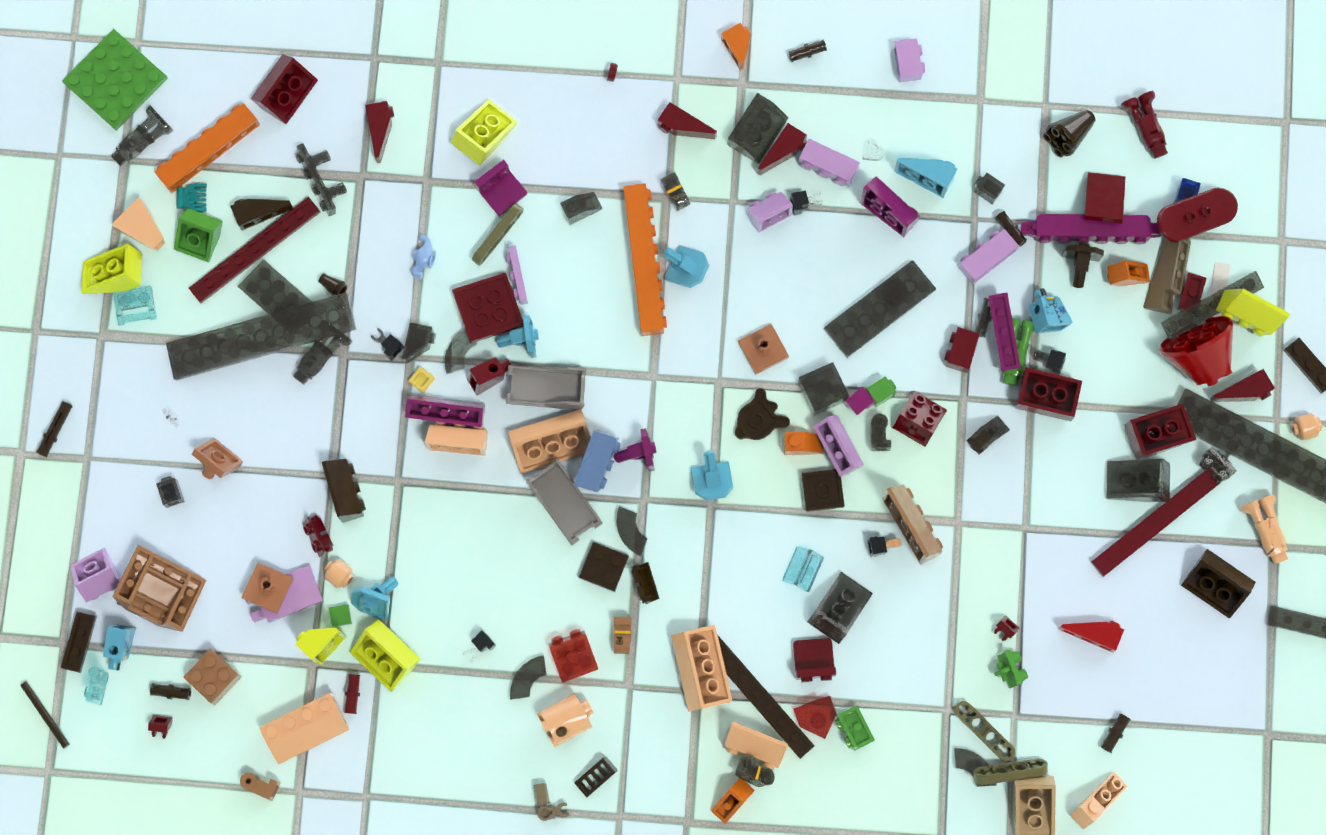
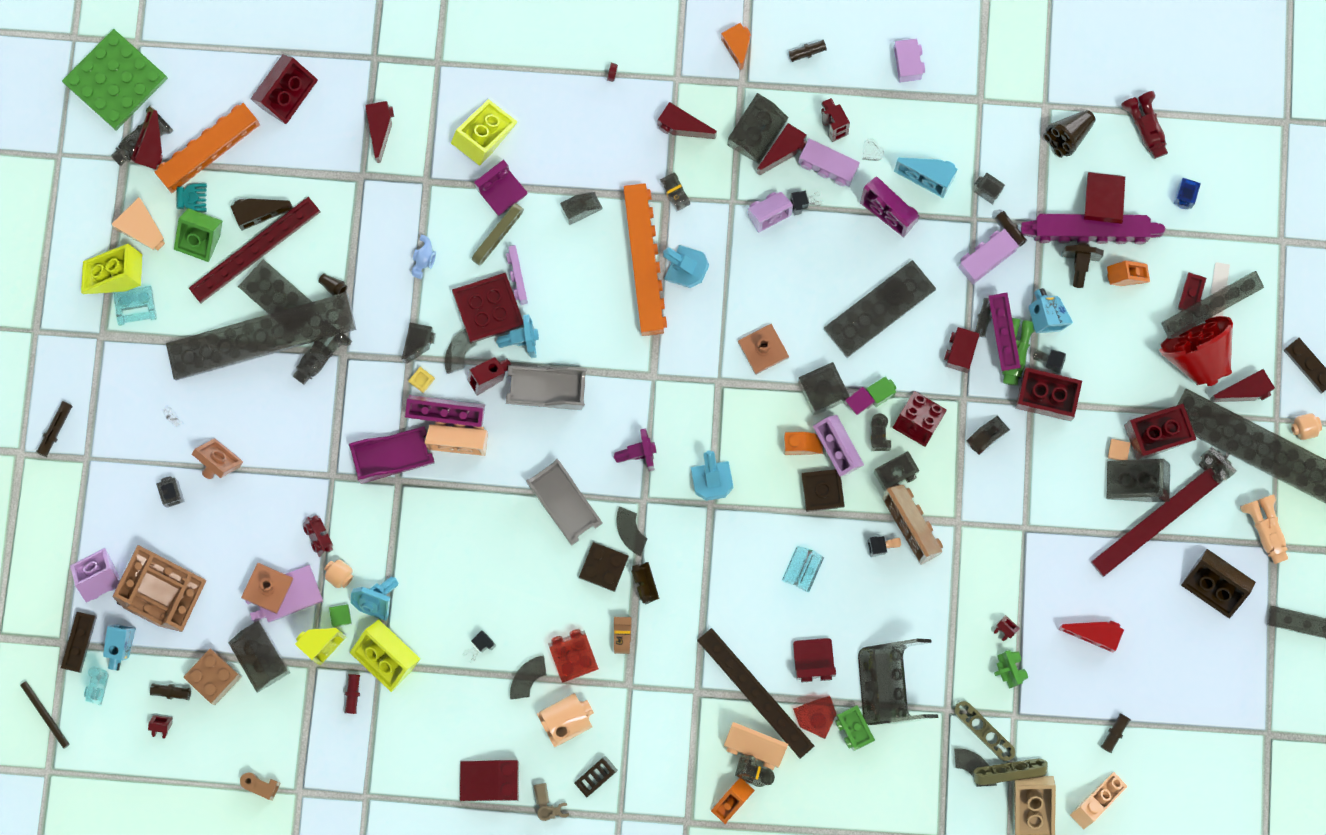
light nougat slope [259,693,350,765] -> none
clear smoke plate [295,143,347,217] -> none
dark brown slope [322,459,366,523] -> none
black piece [371,328,405,361] -> none
light nougat slope [508,409,590,474] -> none
medium blue slope [574,430,621,492] -> none
light nougat slope [671,625,733,712] -> none
dark brown tile [735,388,790,440] -> none
clear smoke slope [807,572,873,644] -> none
dark tan wedge [1143,238,1191,314] -> none
dark red piece [1157,187,1238,243] -> none
neon yellow slope [1216,288,1290,337] -> none
none -> dark red slope [131,106,163,170]
none -> clear smoke slope [228,620,291,693]
none -> magenta piece [349,426,435,484]
none -> dark red slope [460,760,520,801]
none -> dark red hips [821,98,850,142]
none -> clear smoke windscreen [858,638,939,725]
none -> clear smoke brick [873,451,920,492]
none -> light nougat tile [1107,439,1131,462]

